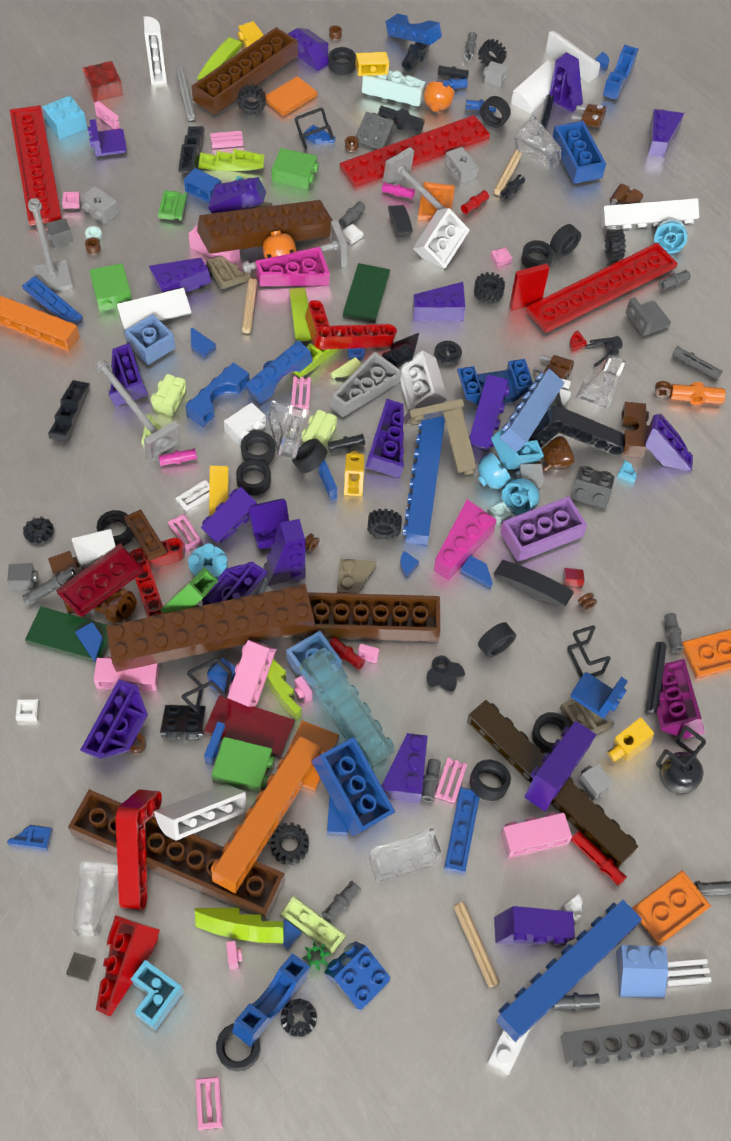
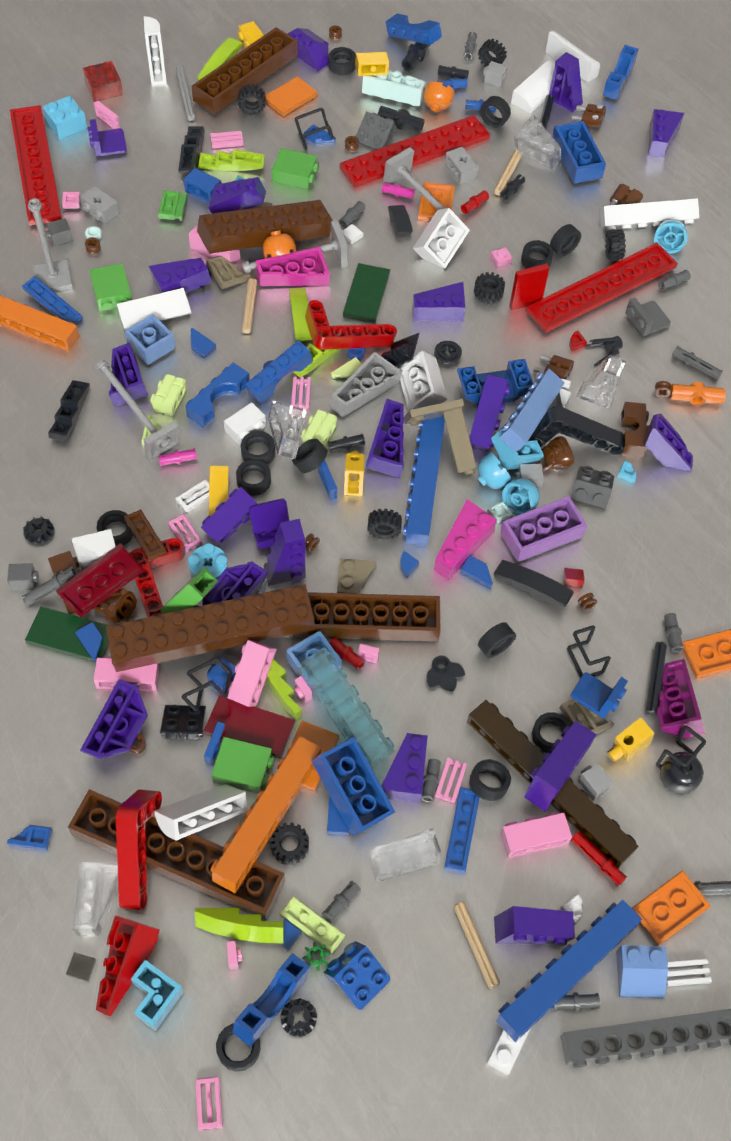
white tile [15,699,39,721] -> none
blue tile [595,52,609,69] -> none

